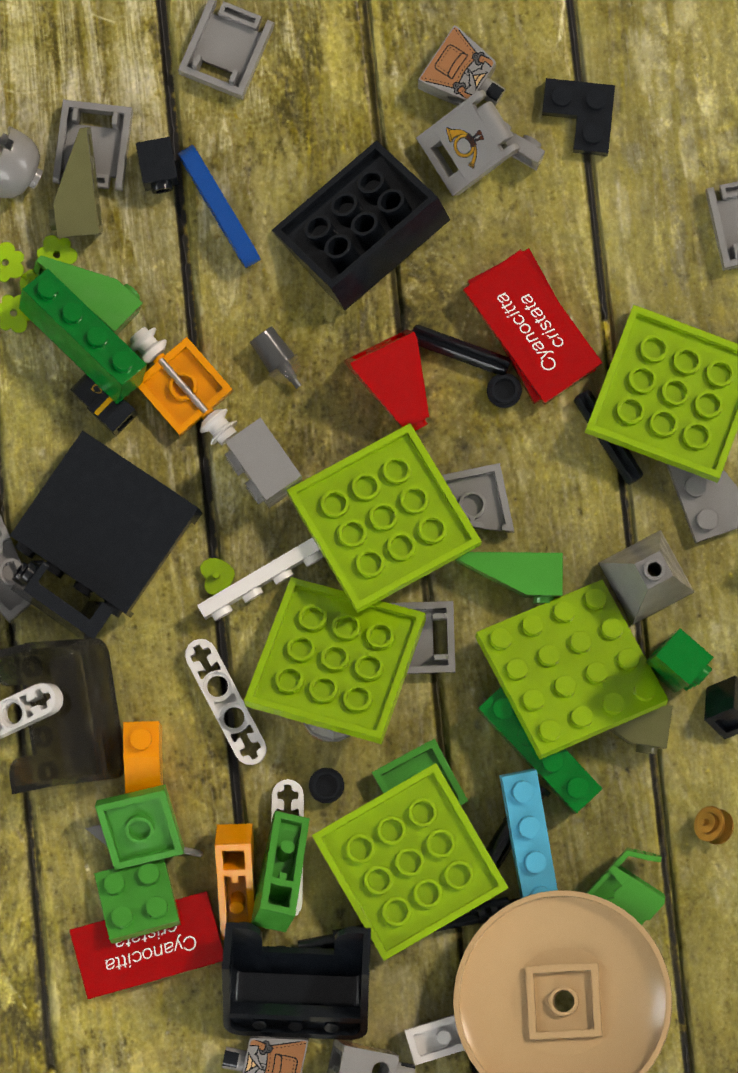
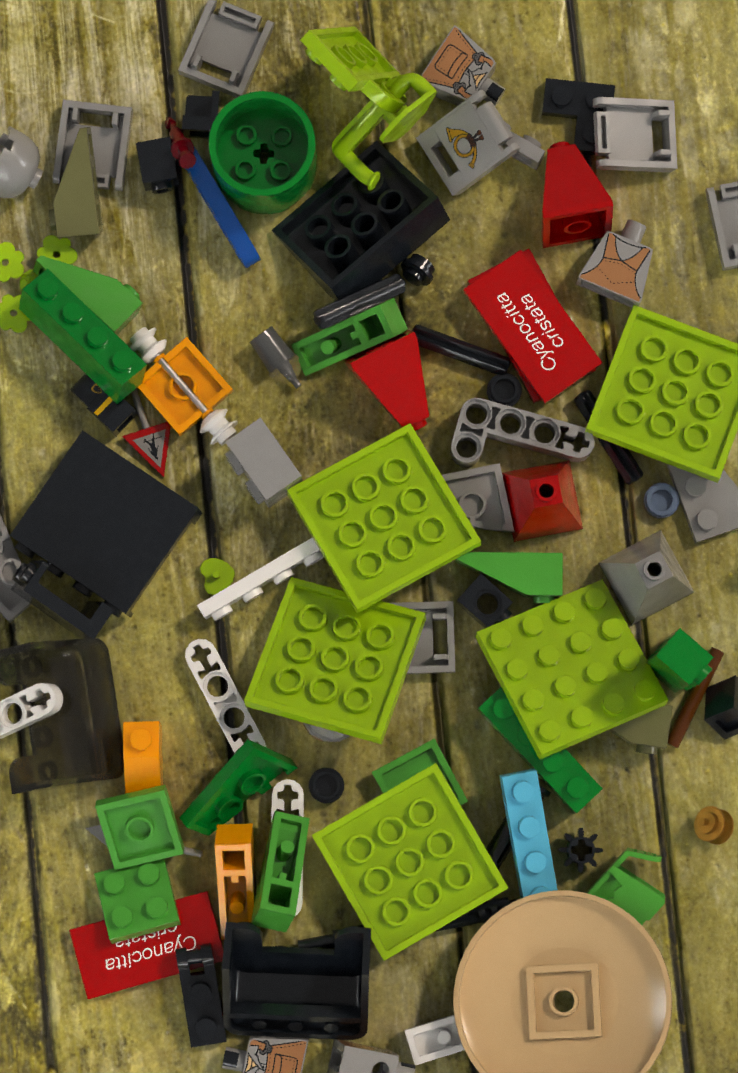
none -> piece [122,388,171,478]
none -> dark red piece [165,116,196,169]
none -> black plate [175,943,227,1048]
none -> green wing [179,739,298,836]
none -> black panel [182,90,221,139]
none -> green brick [209,91,317,214]
none -> bright green slope [291,298,408,376]
none -> lime plate [300,26,438,191]
none -> black axle [313,274,406,329]
none -> black plate [401,254,435,286]
none -> light grey beam [450,398,595,467]
none -> black brick [456,574,513,628]
none -> red slope [502,460,583,542]
none -> red slope [541,141,613,248]
none -> black gear [558,828,603,873]
none -> torso [576,220,653,308]
none -> light grey container [593,97,678,173]
none -> sand blue tile [643,483,680,519]
none -> reddish brown bar [667,647,724,749]

